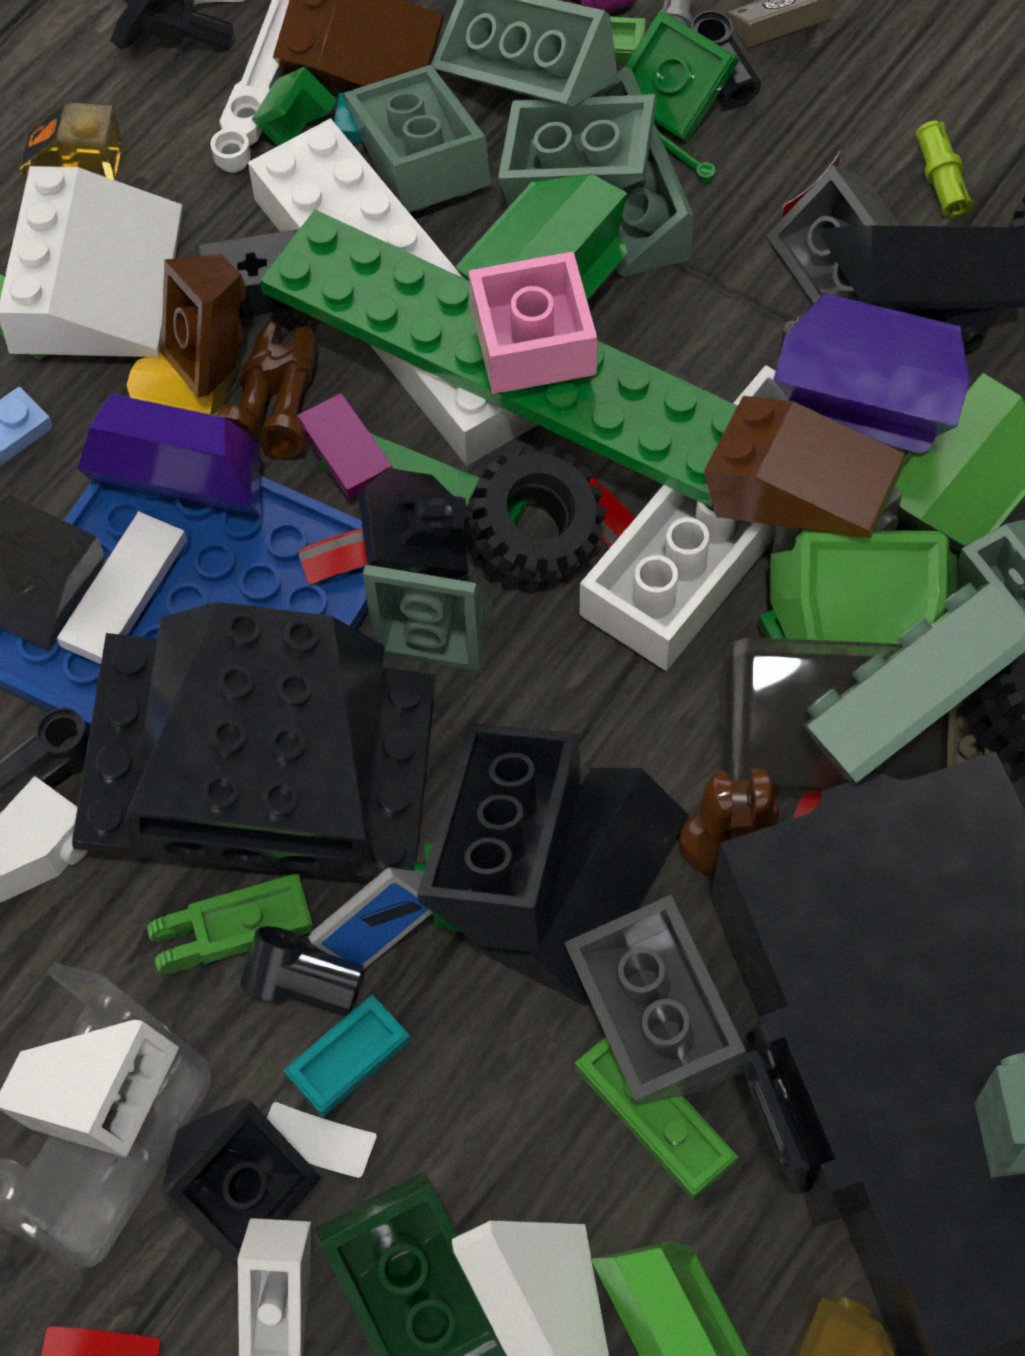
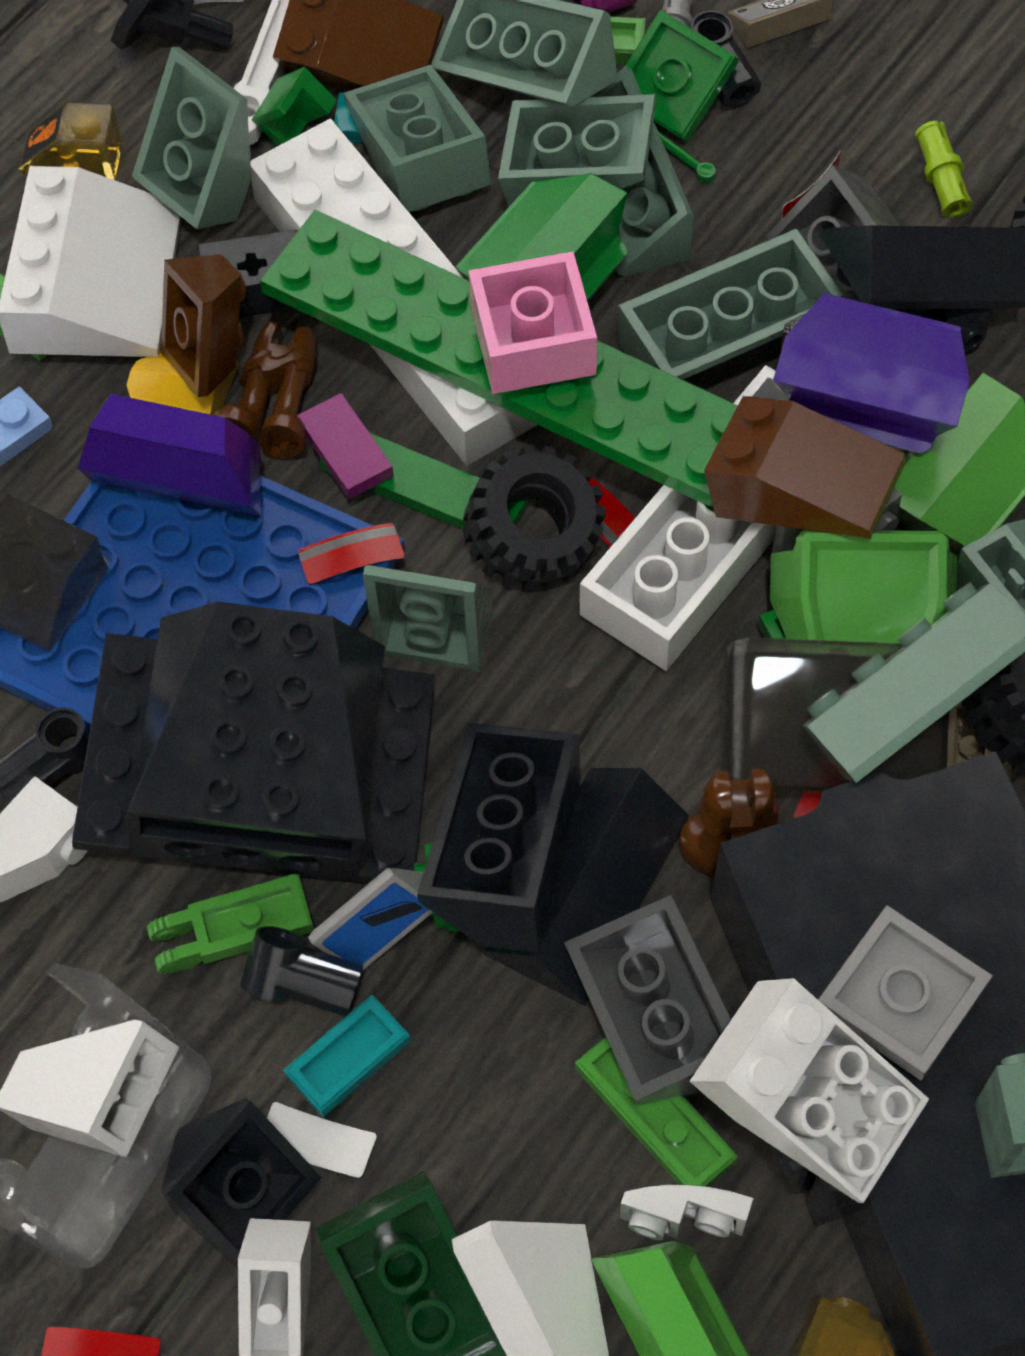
white tile [57,511,187,664] -> none
black piece [358,468,473,578] -> none
none -> sand green slope [132,46,251,229]
none -> sand green slope [617,229,845,380]
none -> white slope [620,1185,753,1240]
none -> white slope [690,978,929,1203]
none -> light grey plate [818,905,993,1081]

